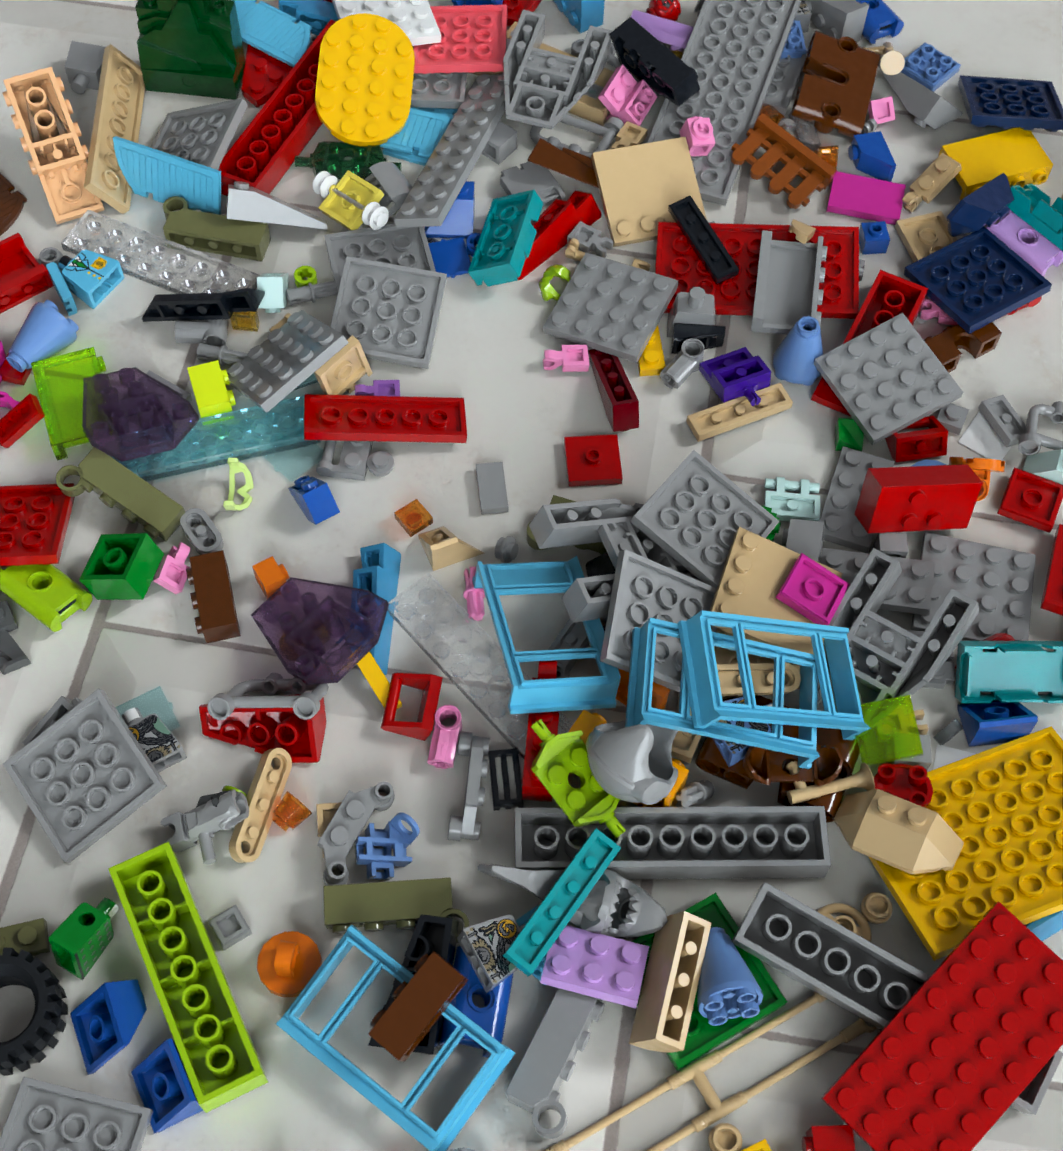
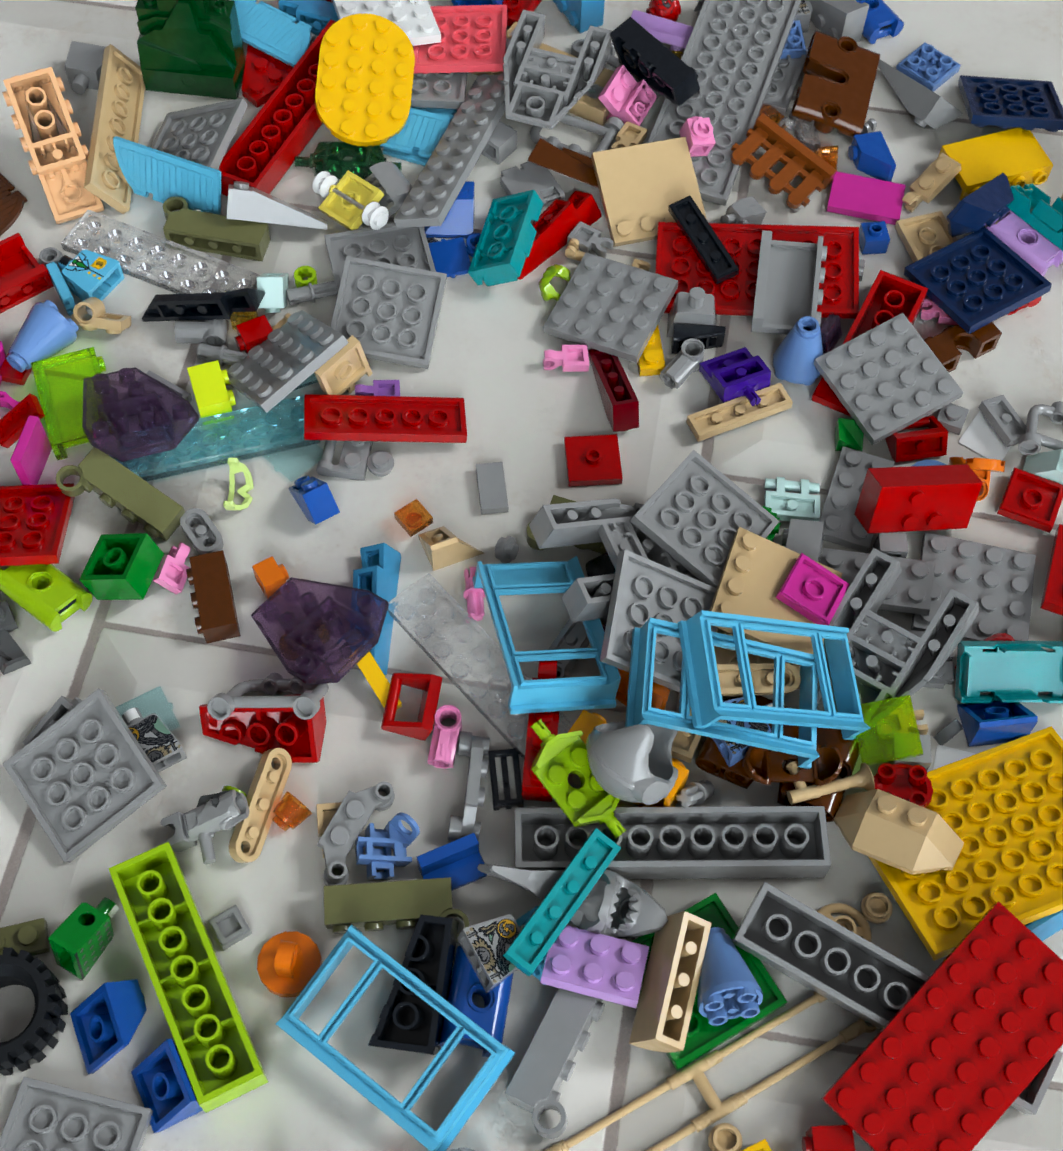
reddish brown brick [368,951,469,1062] -> none
tan tile [789,219,816,244] -> none
tan piece [863,42,905,75] -> none
bright pink plate [868,96,896,124] -> none
none -> dark pink tile [10,415,52,485]
none -> tan plate [72,297,131,334]
none -> red brick [234,315,273,354]
none -> blue panel [417,833,488,891]
none -> light grey piece [720,196,767,224]
none -> clear purple tile [820,314,842,354]

